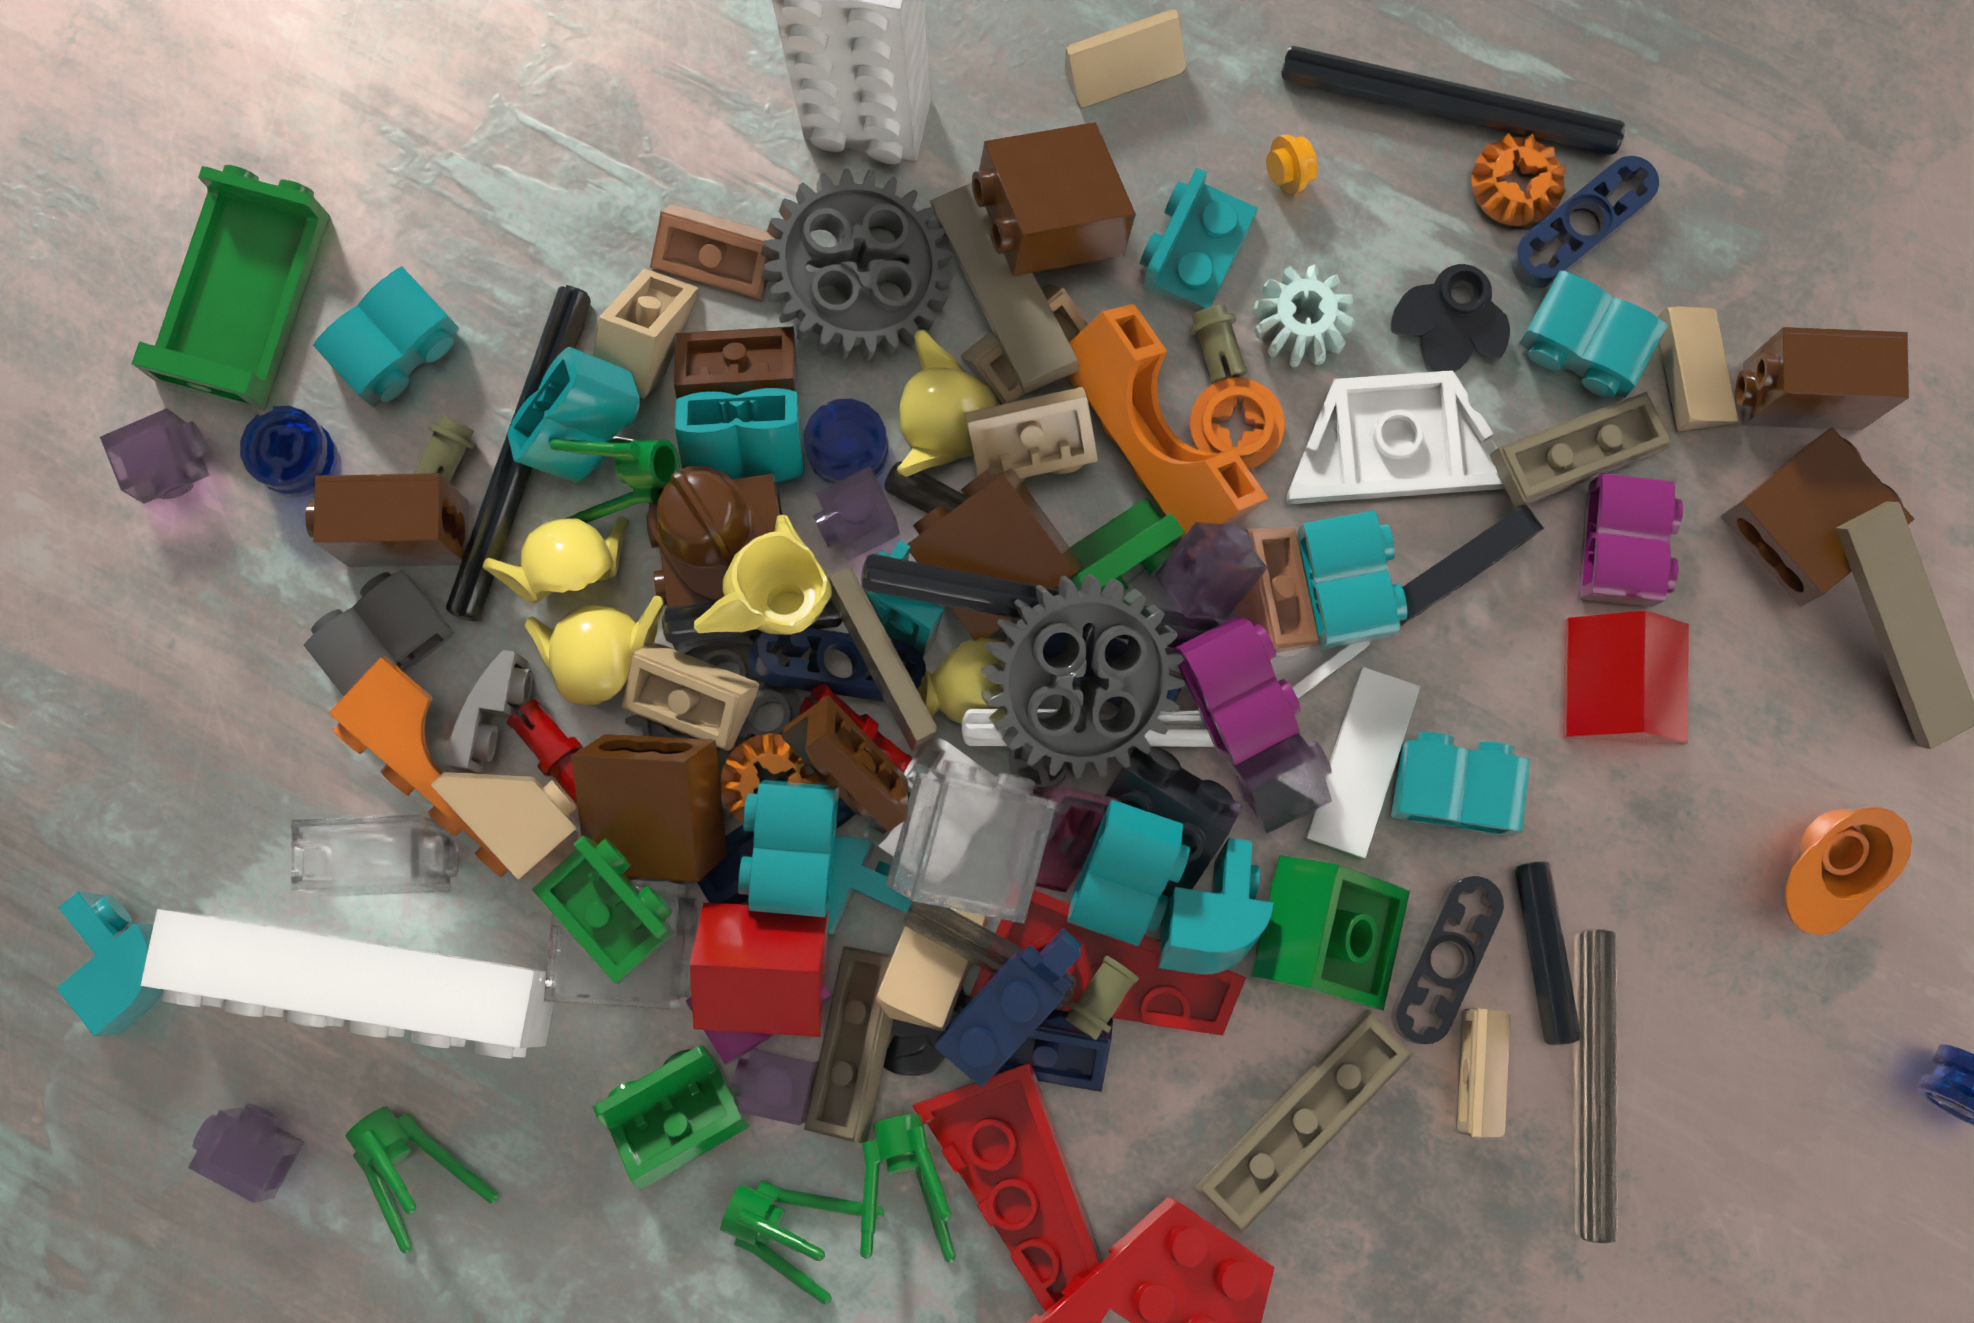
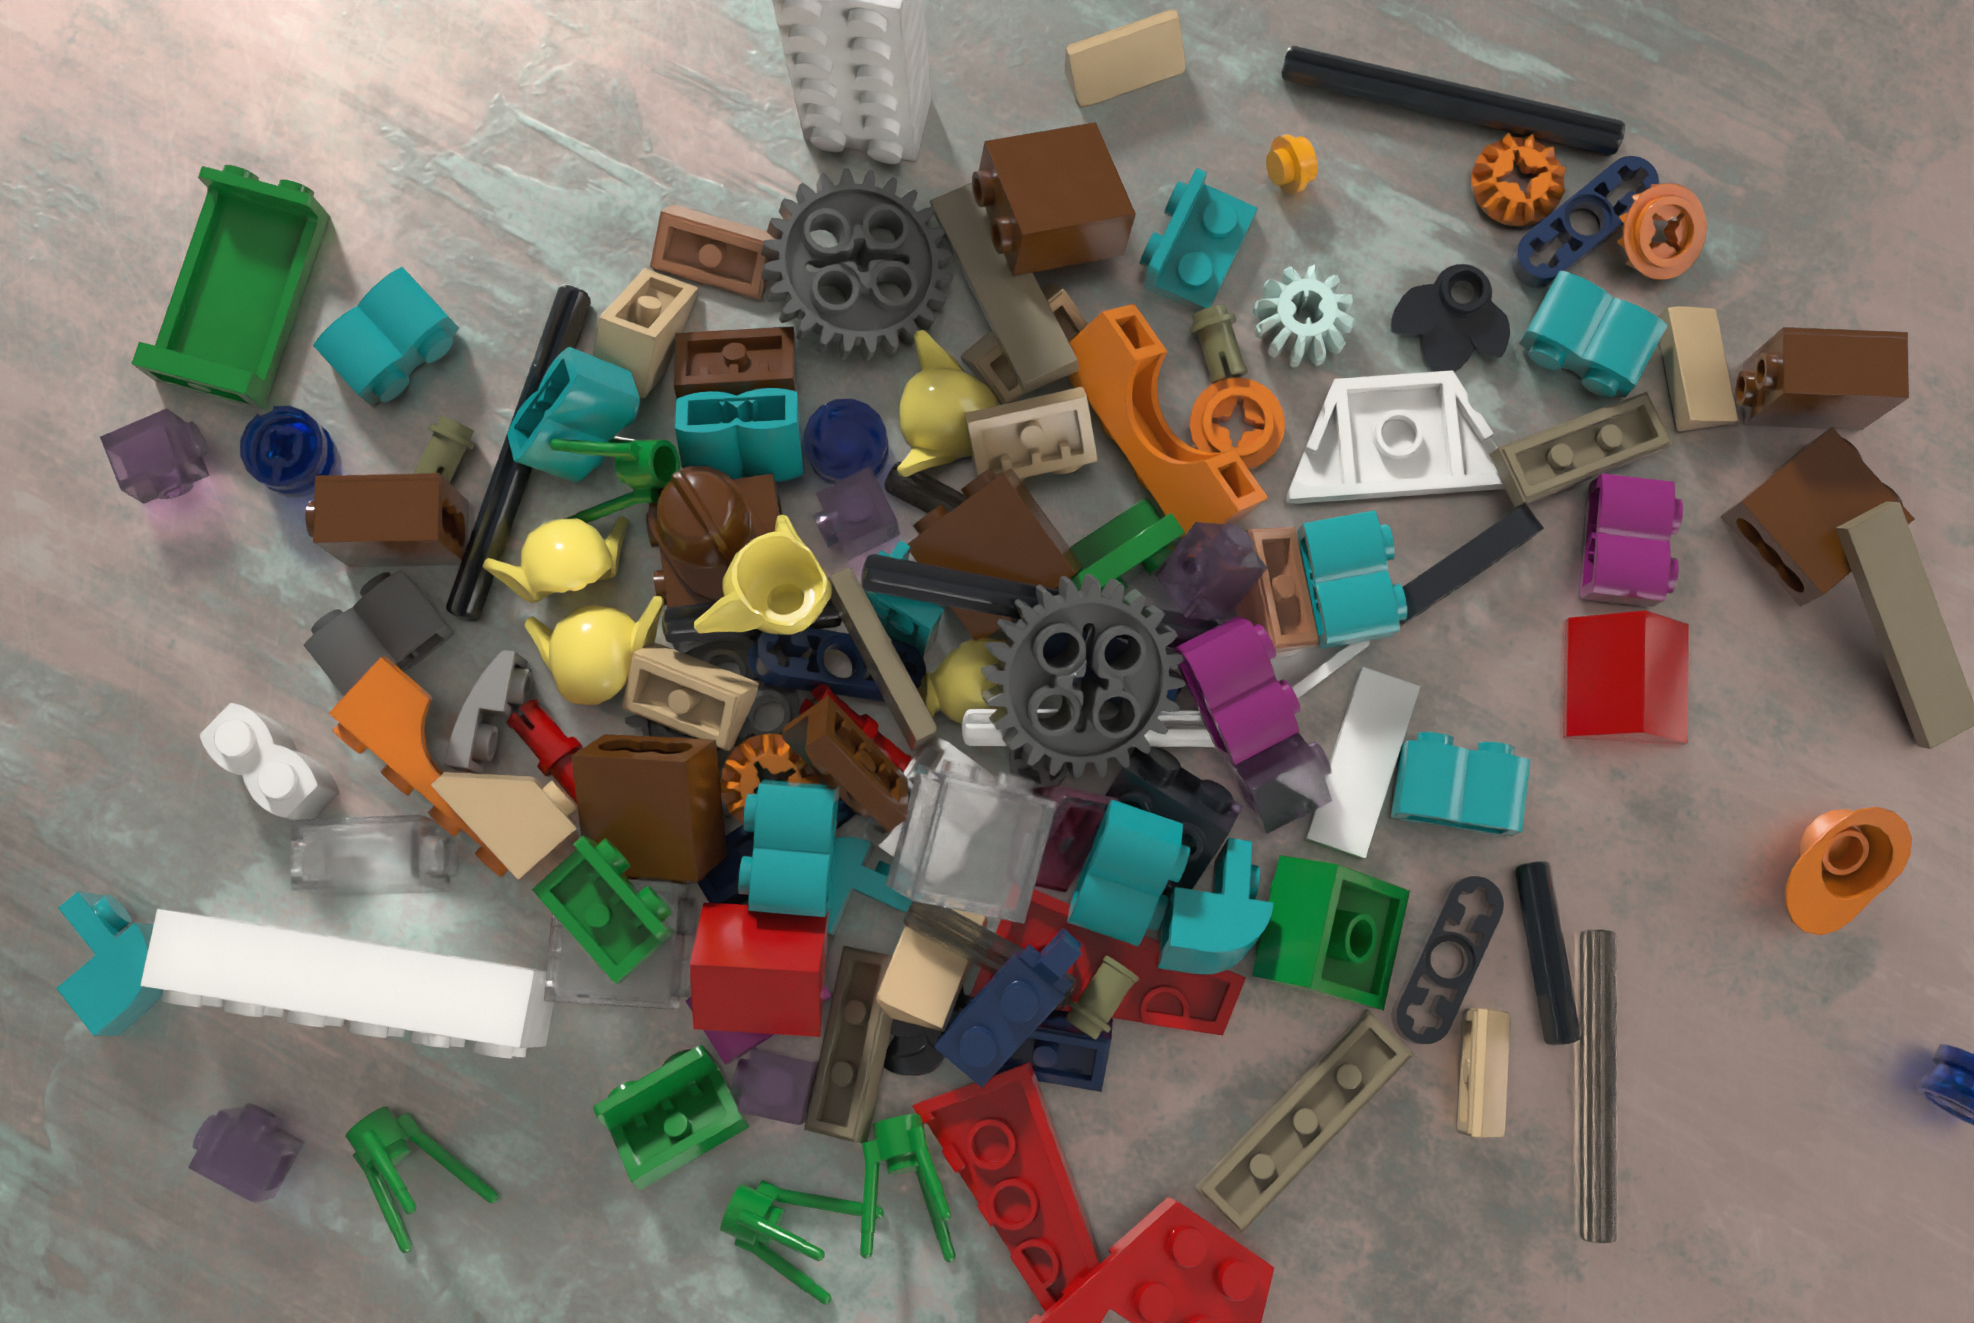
none -> white brick [200,702,339,824]
none -> orange gear [1617,183,1707,280]

